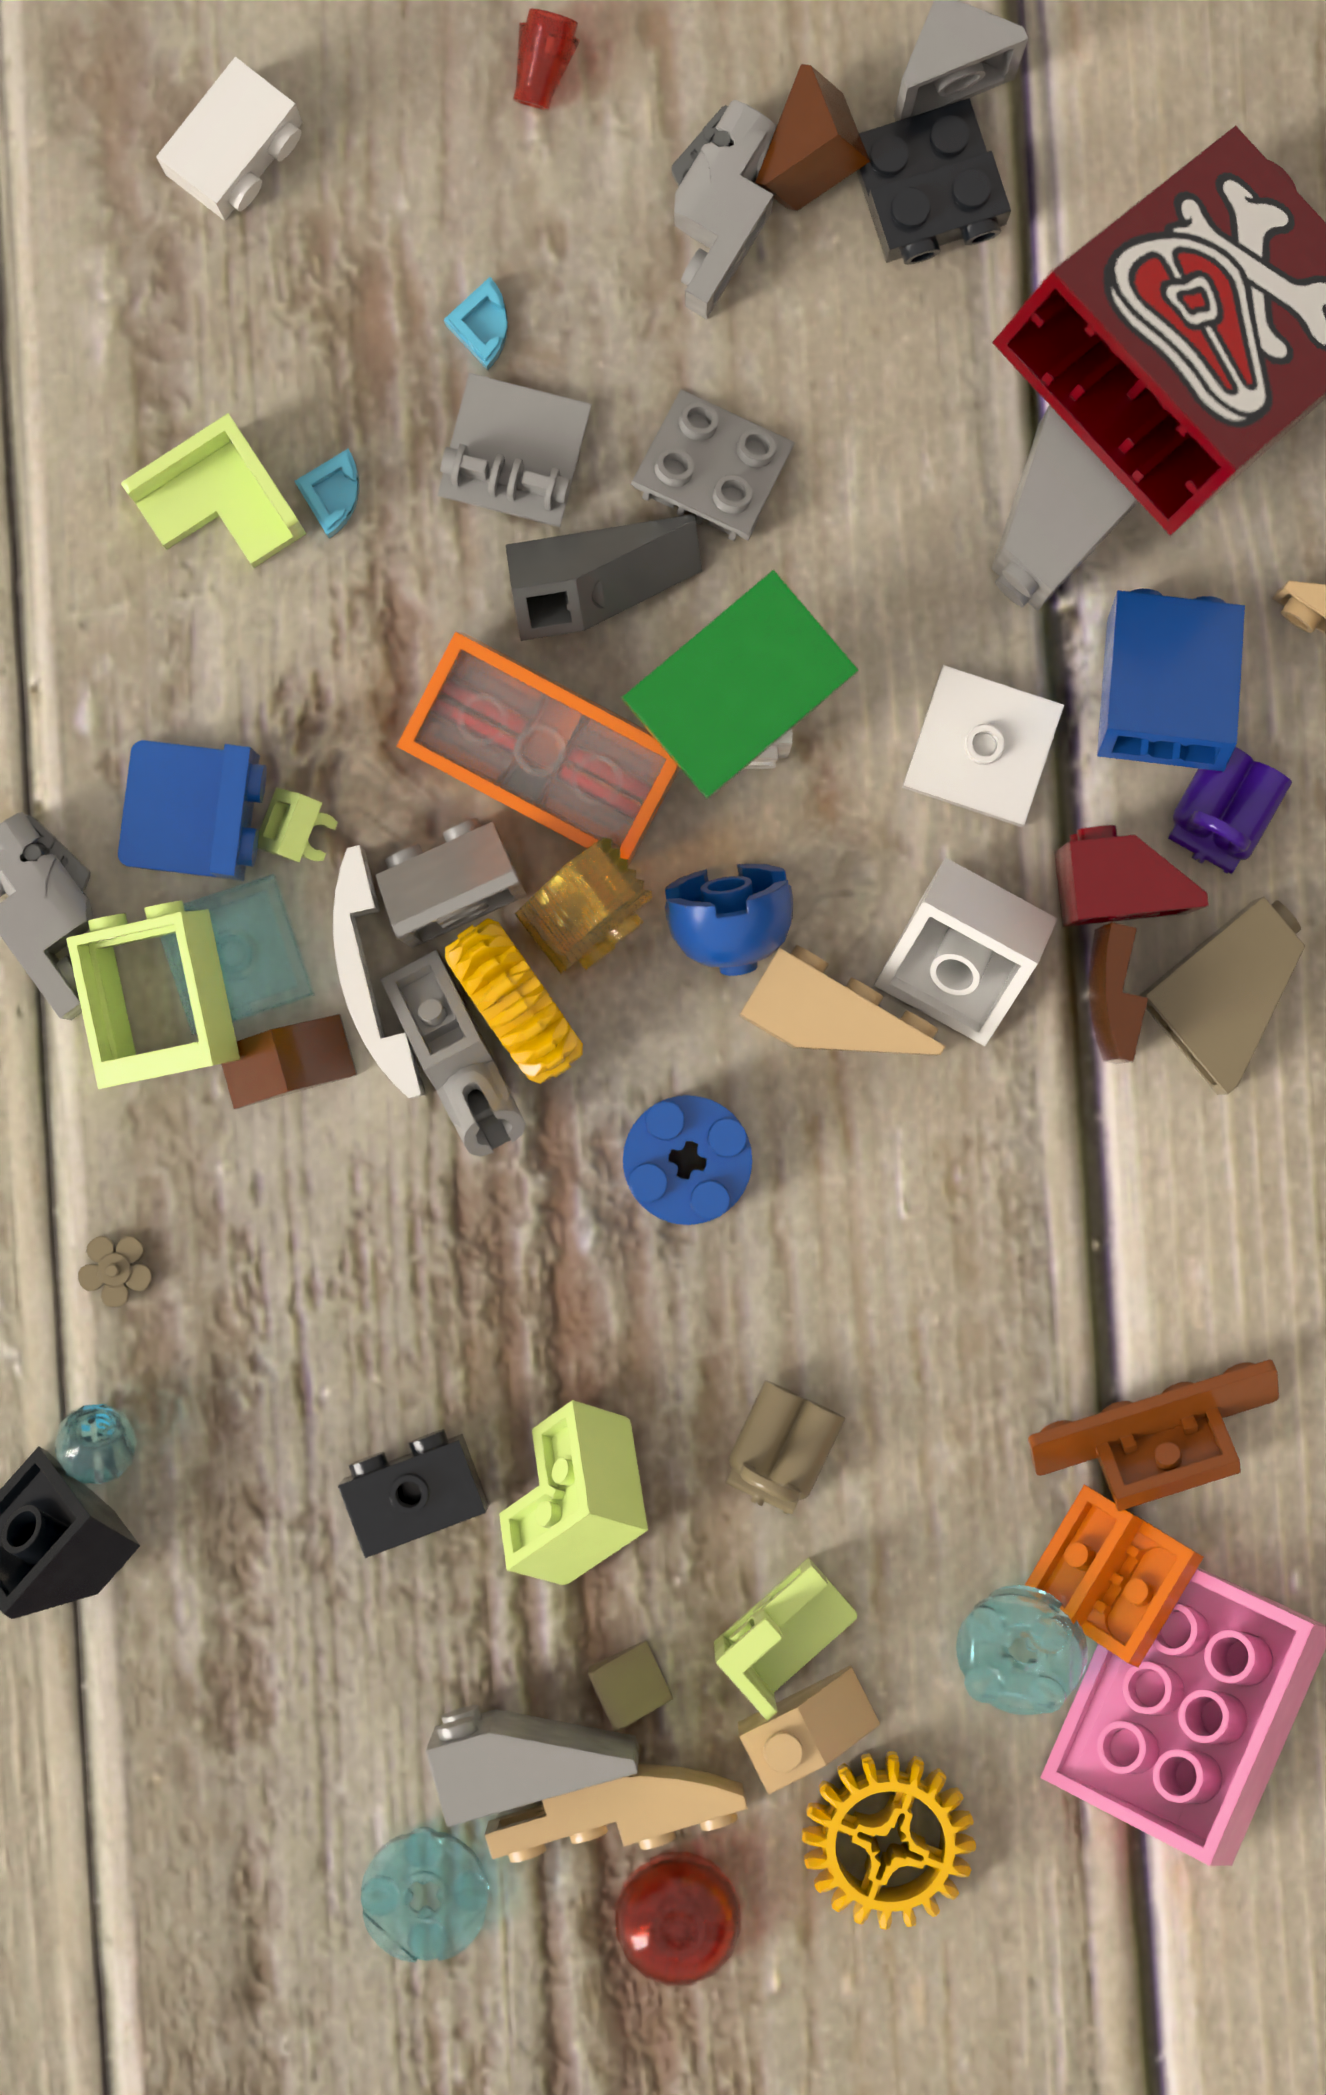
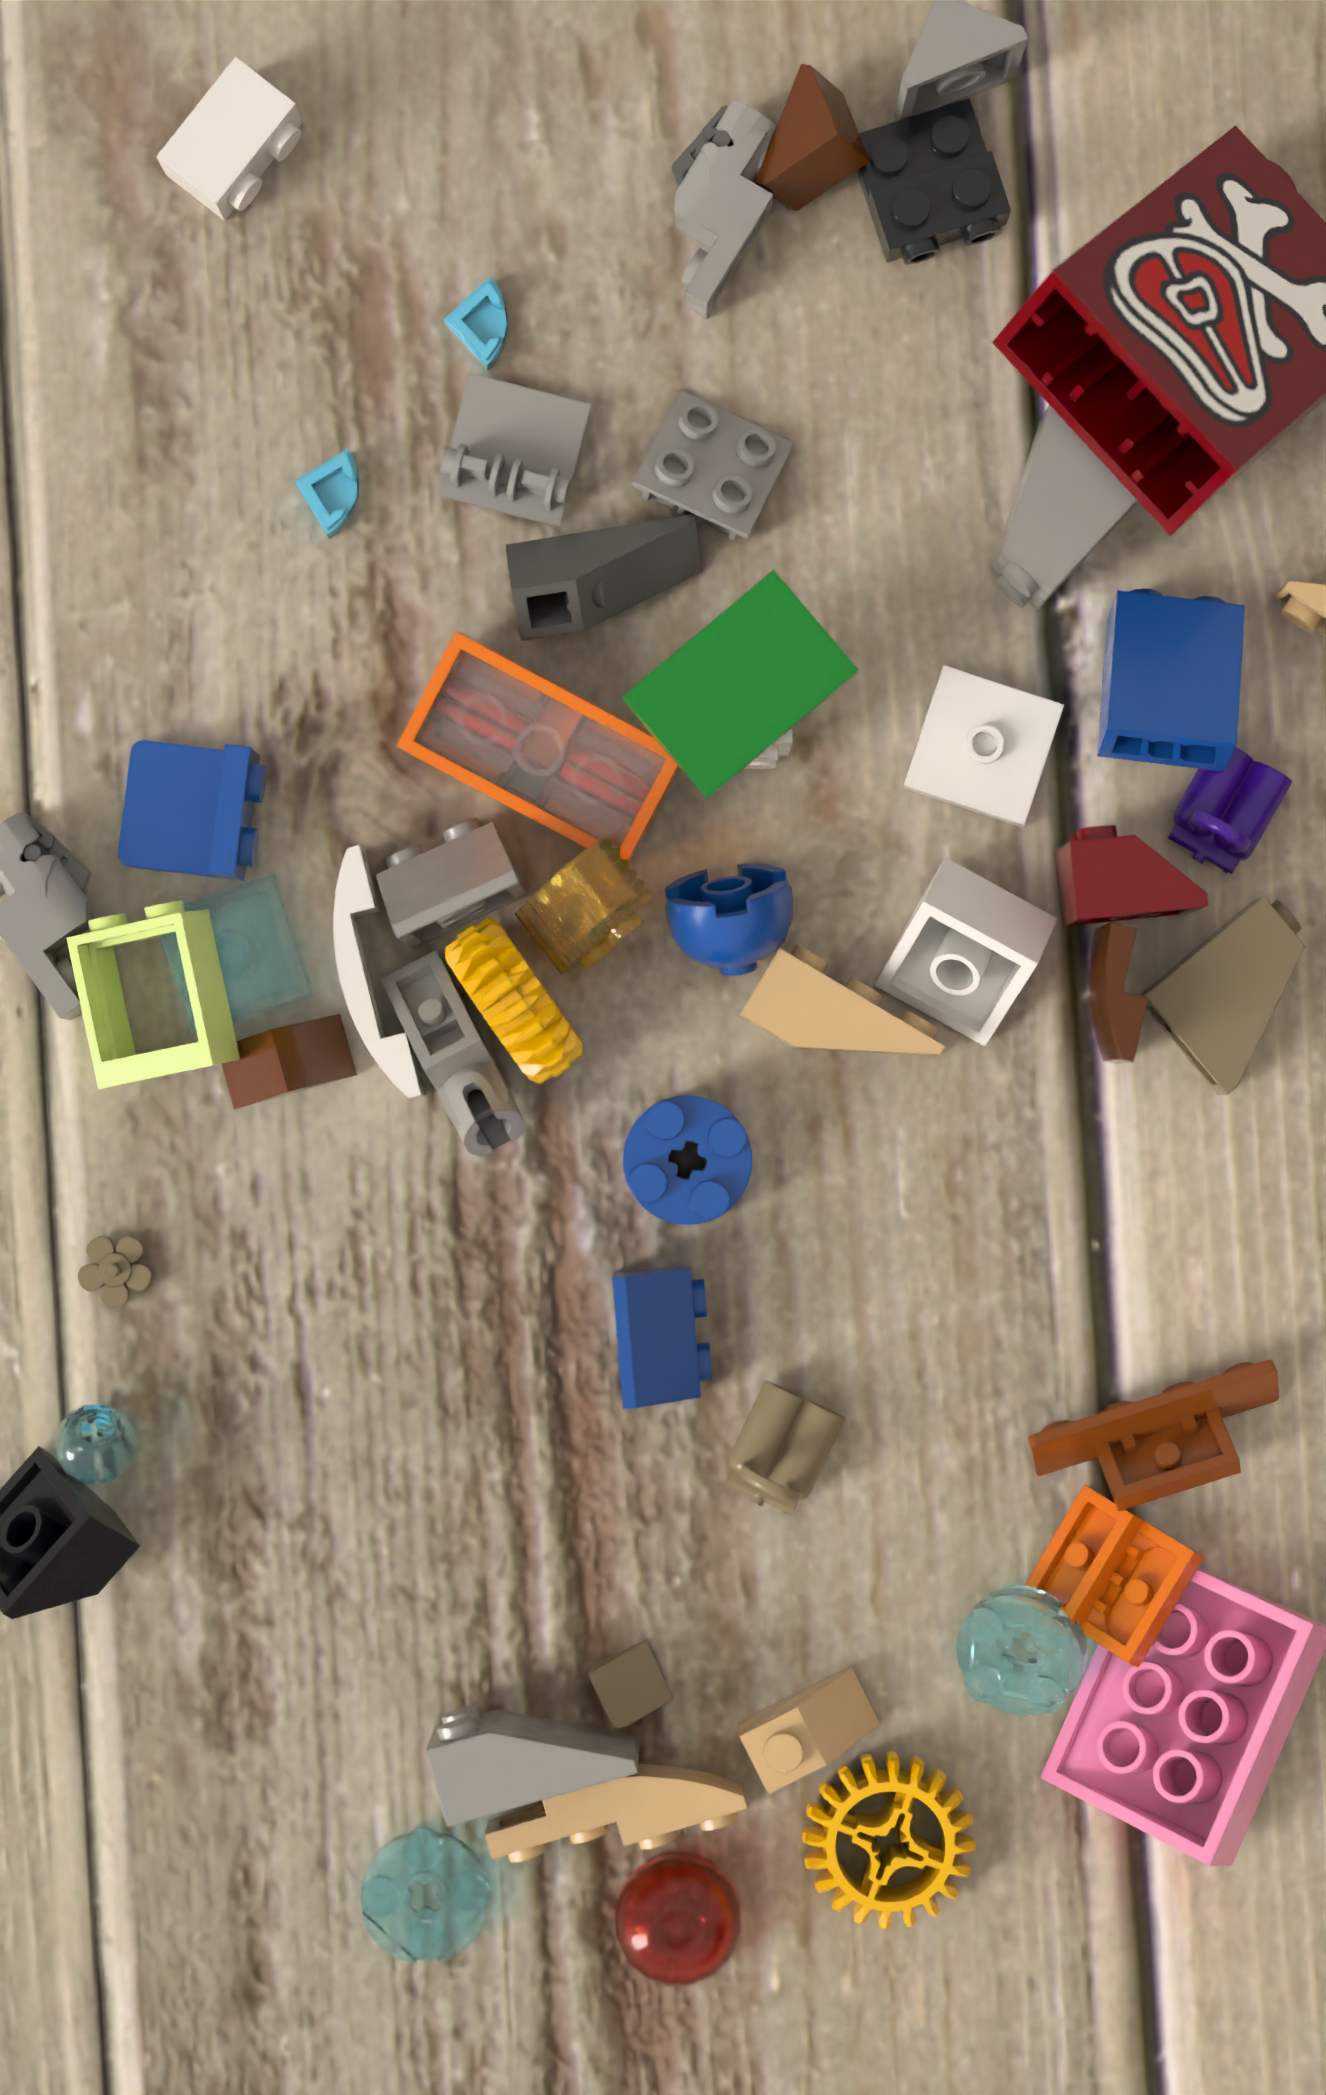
yellowish green panel [121,413,307,568] -> none
yellowish green tile [258,787,338,862] -> none
black brick [338,1429,489,1558] -> none
yellowish green panel [499,1400,648,1585] -> none
clear red cone [512,8,580,111] -> none
yellowish green panel [714,1557,857,1721] -> none
none -> blue slope [612,1266,712,1409]

